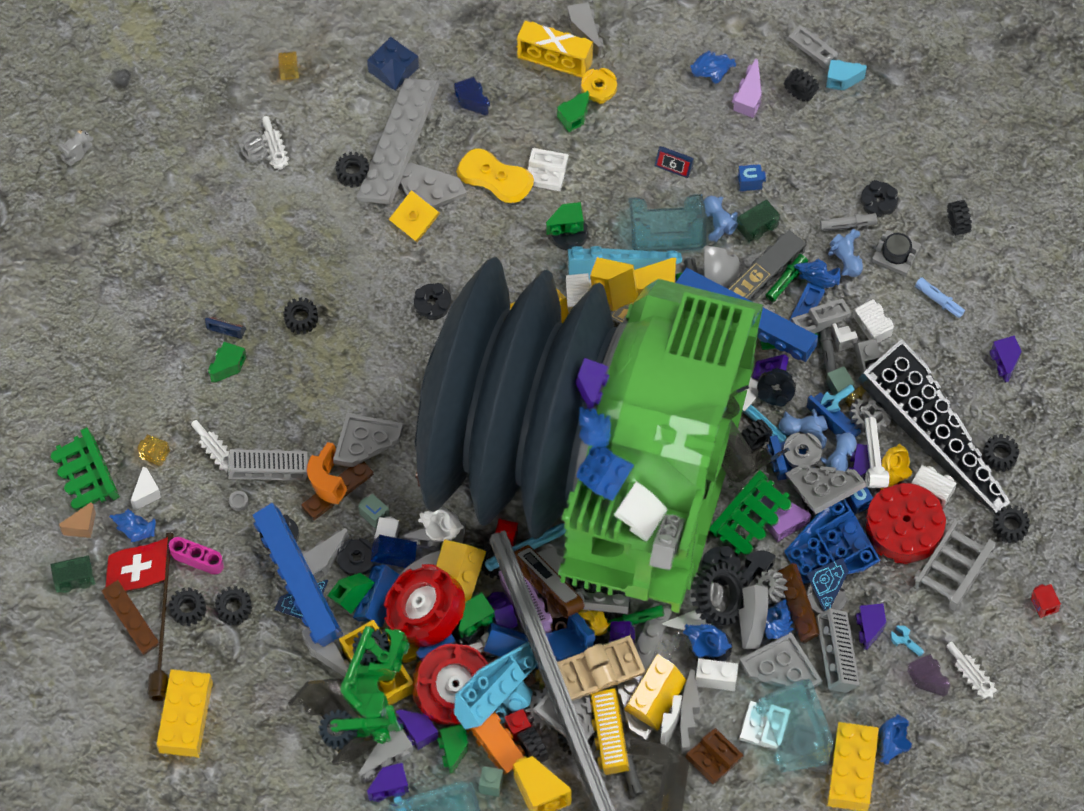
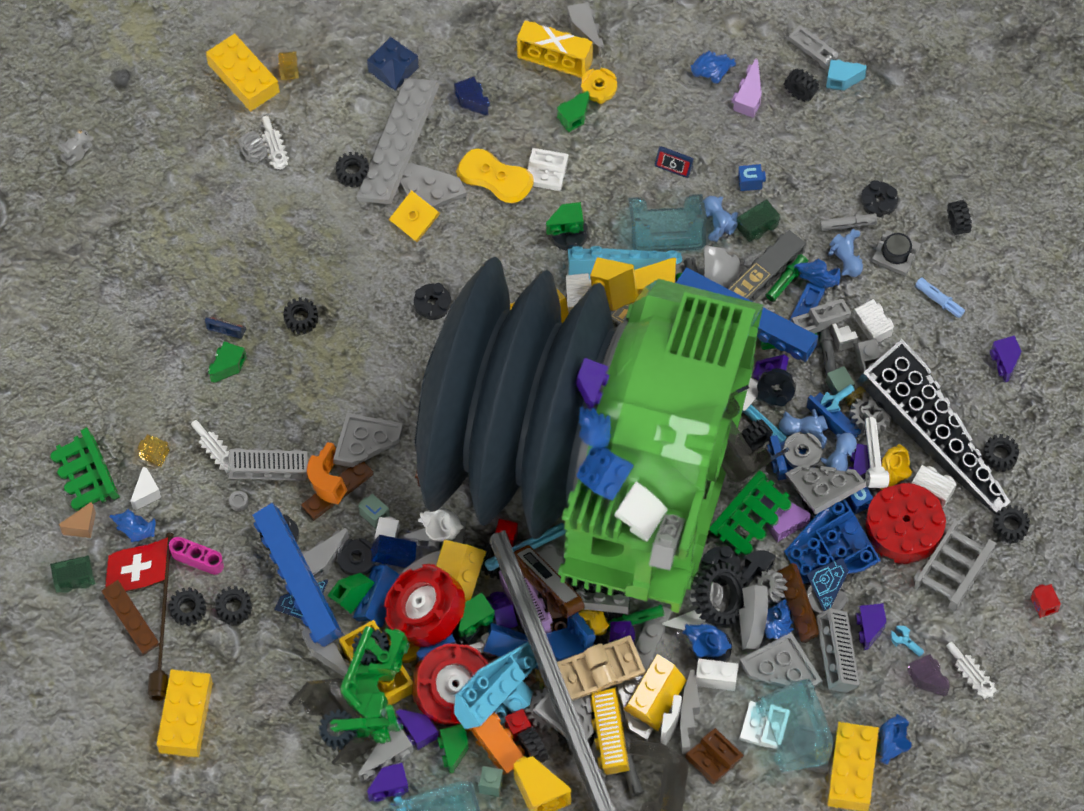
none -> yellow brick [206,33,280,112]

